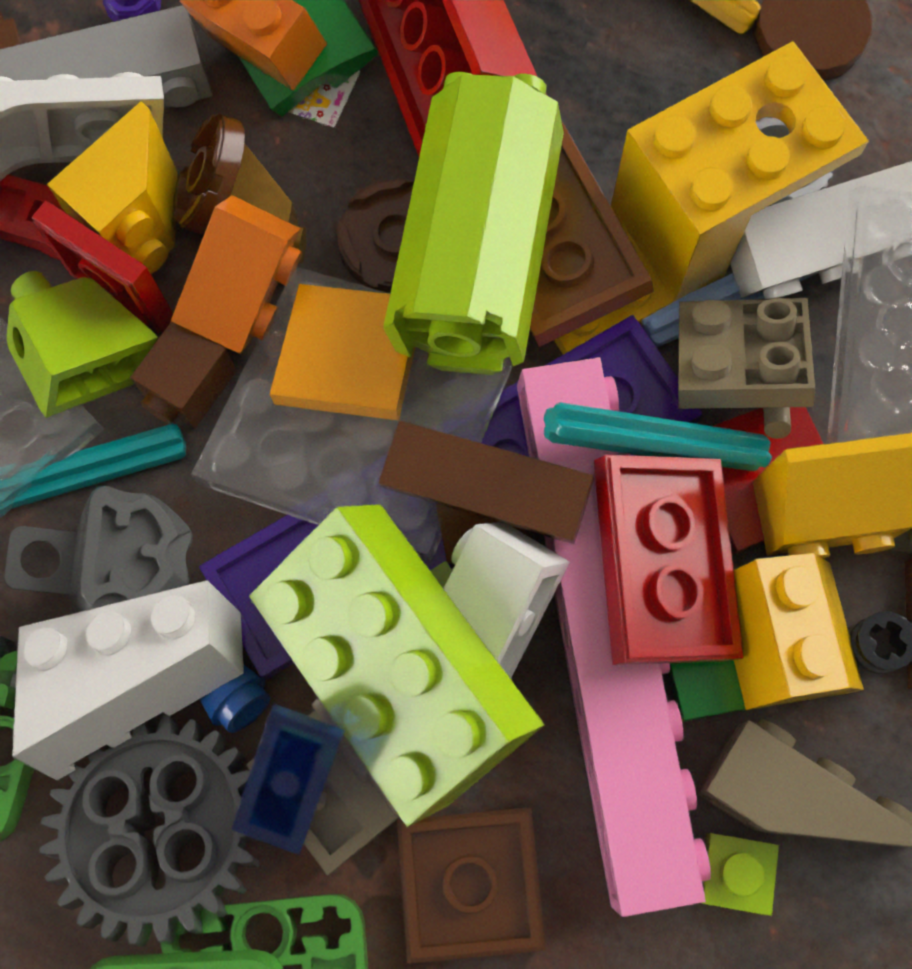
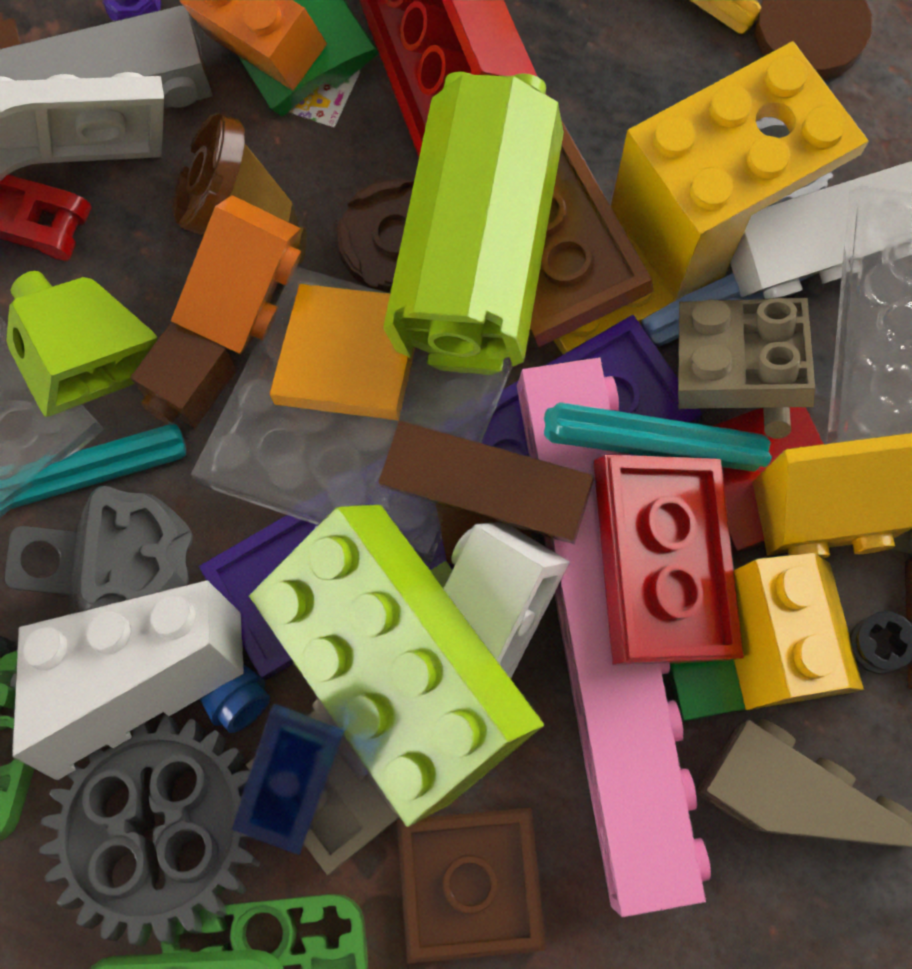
red tile [32,200,173,334] -> none
yellow slope [47,101,178,274] -> none
lime plate [702,833,779,916] -> none

